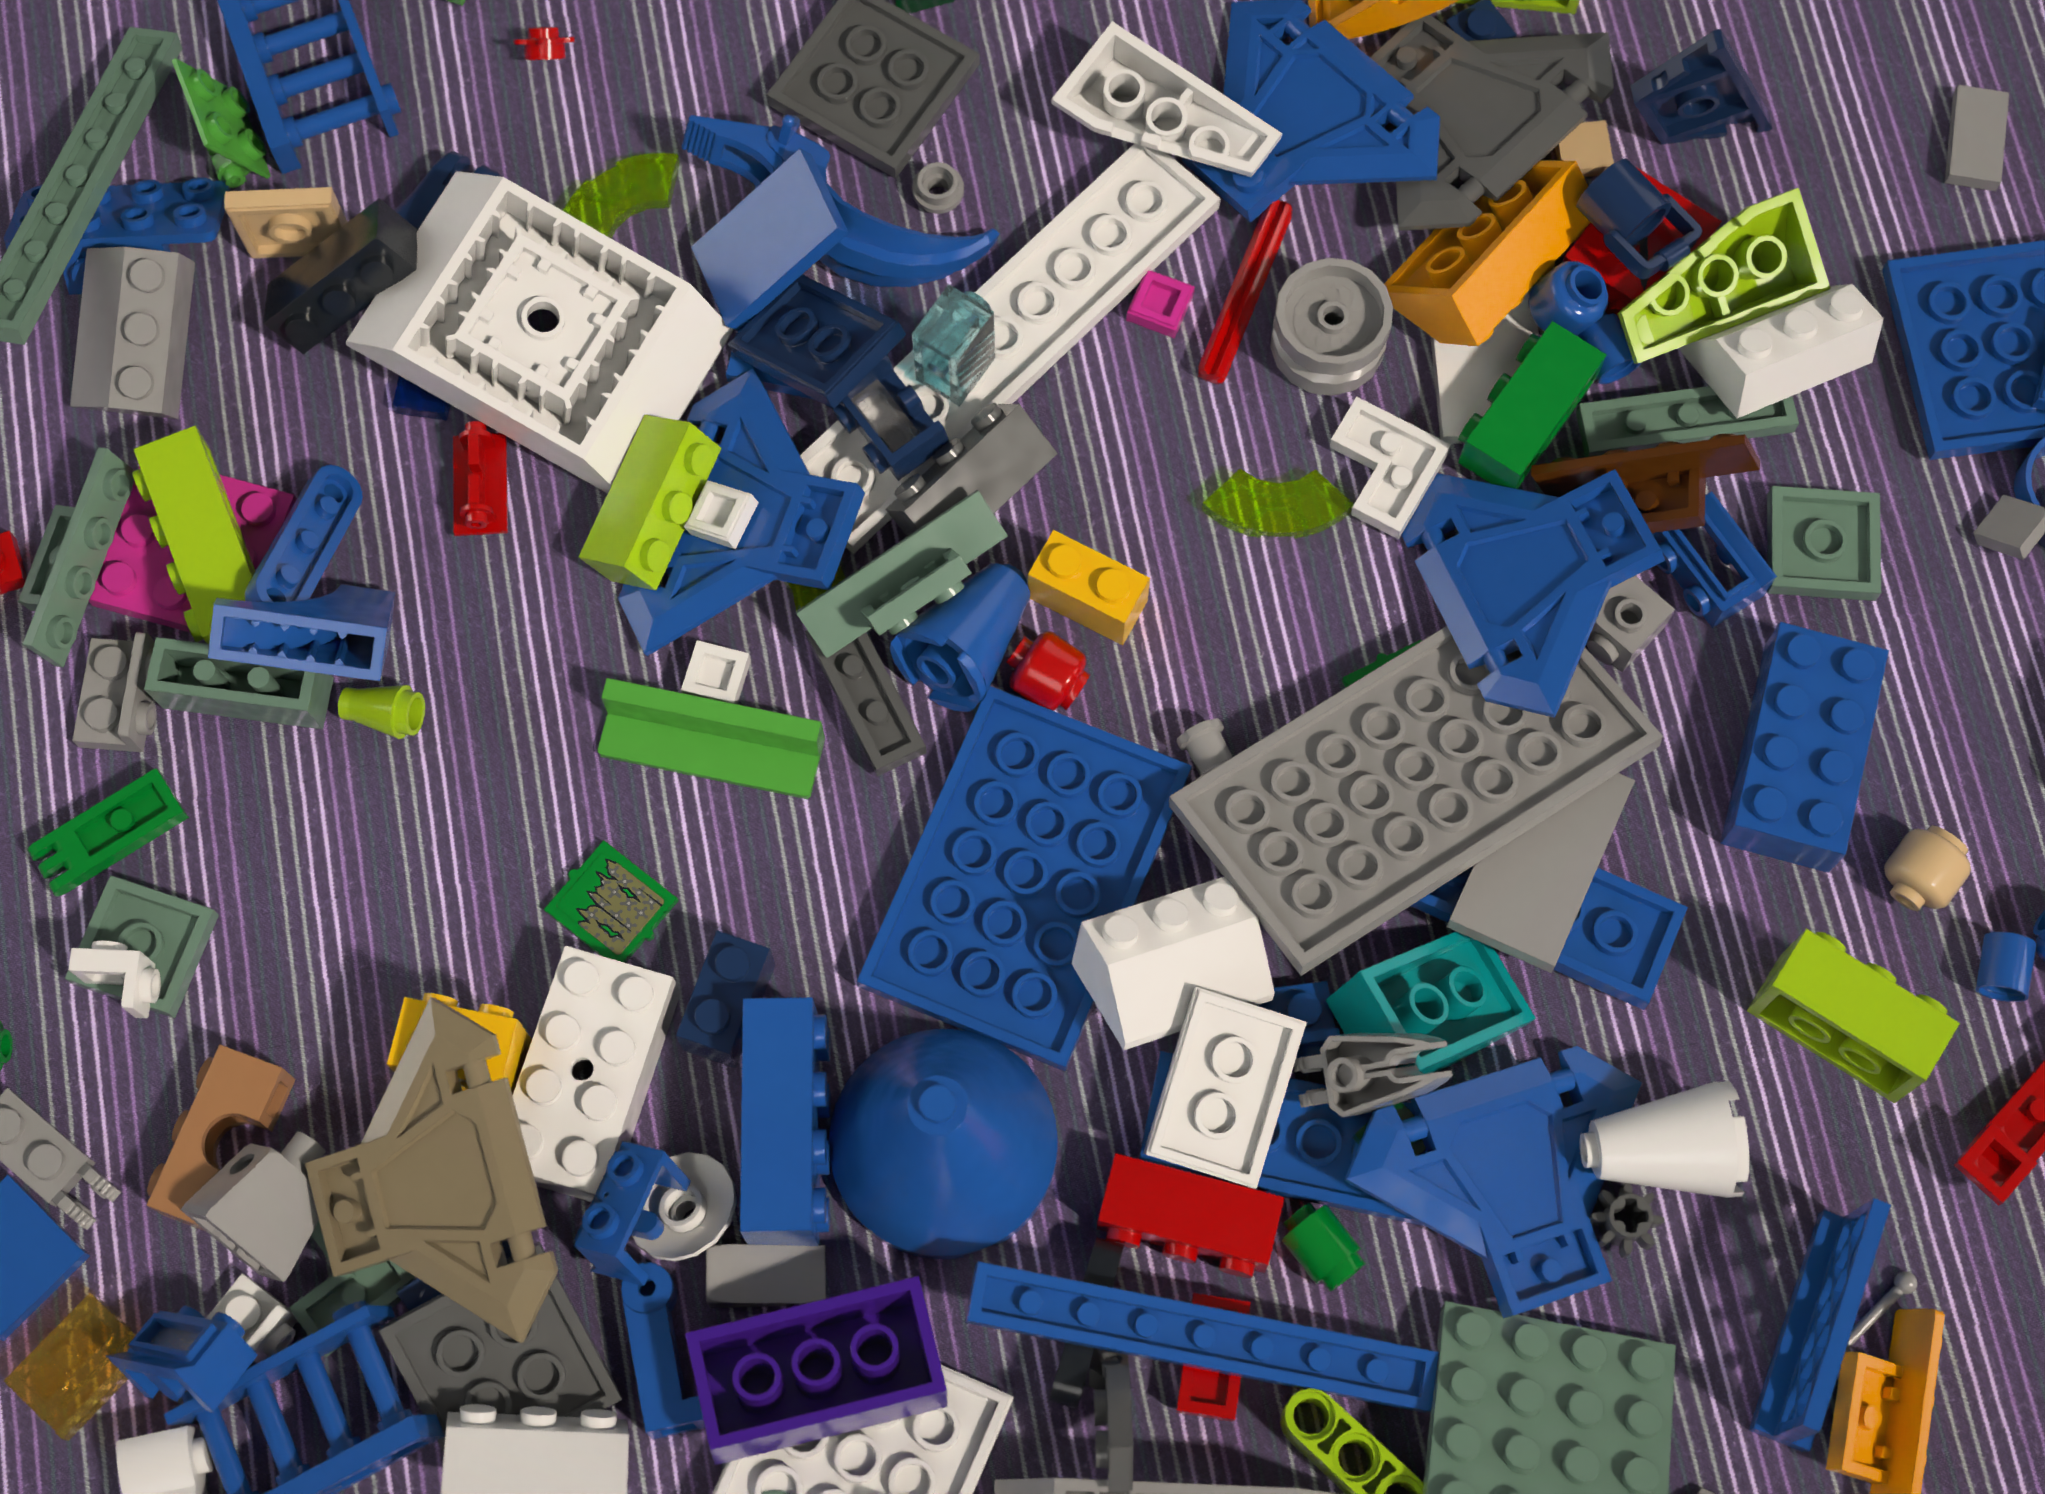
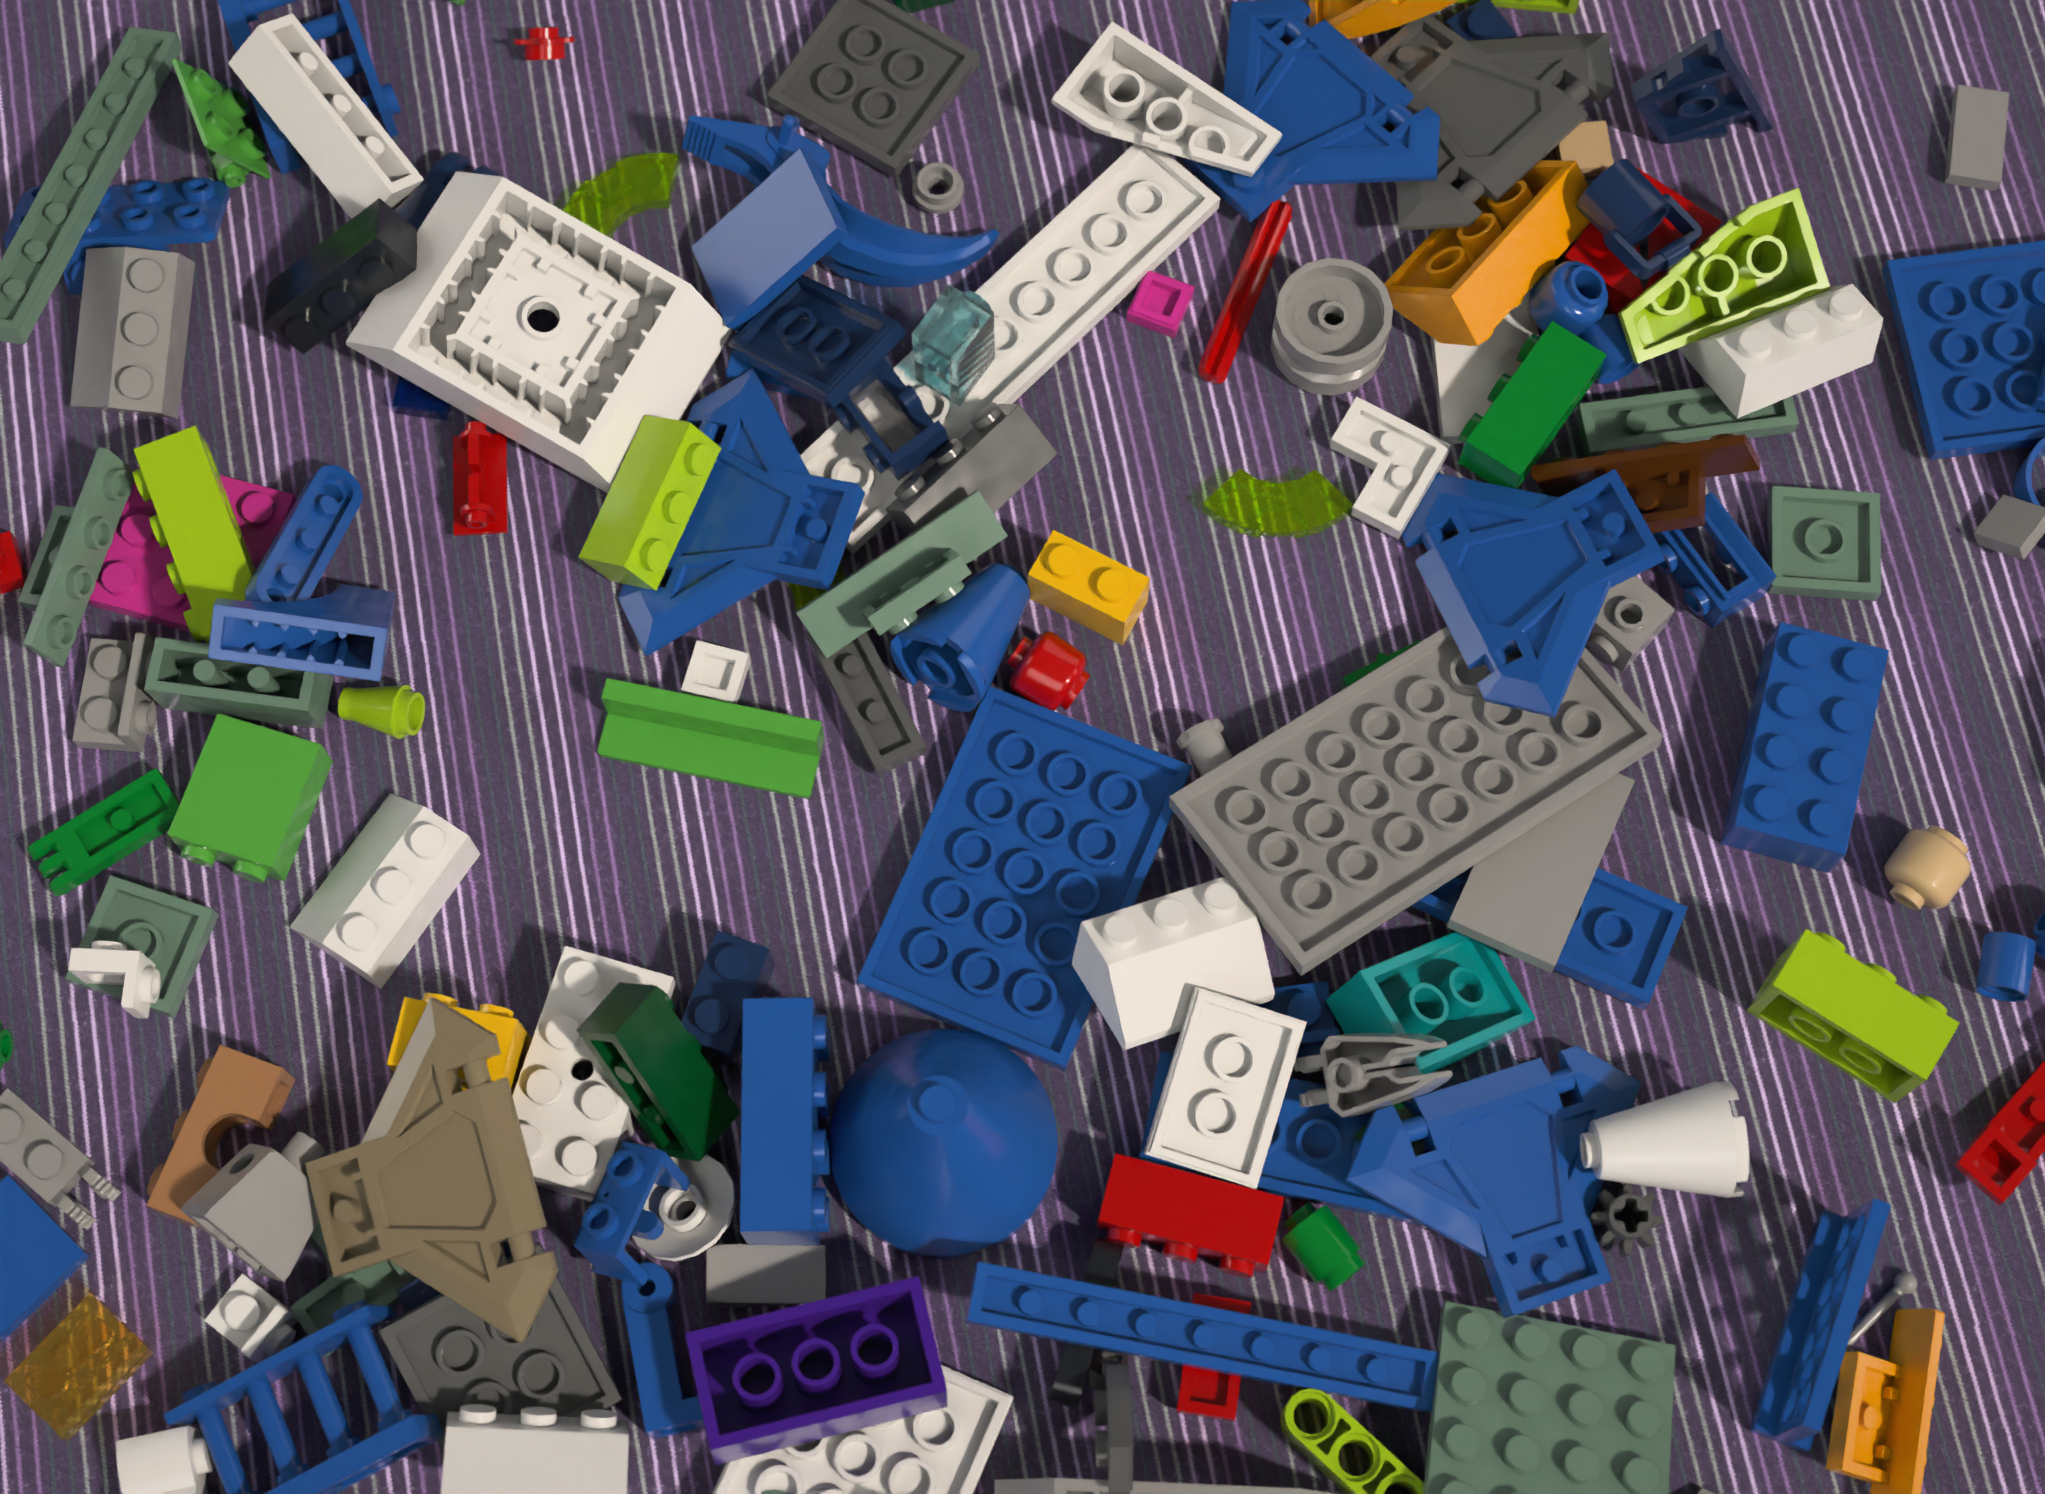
blue window [106,1306,258,1412] -> none
tan tile [224,187,347,259] -> none
piece [544,840,679,963] -> none
white tile [684,480,759,549] -> none
none -> bright green brick [167,713,333,883]
none -> white brick [228,13,424,219]
none -> white slope [290,793,481,989]
none -> dark green brick [577,982,740,1162]

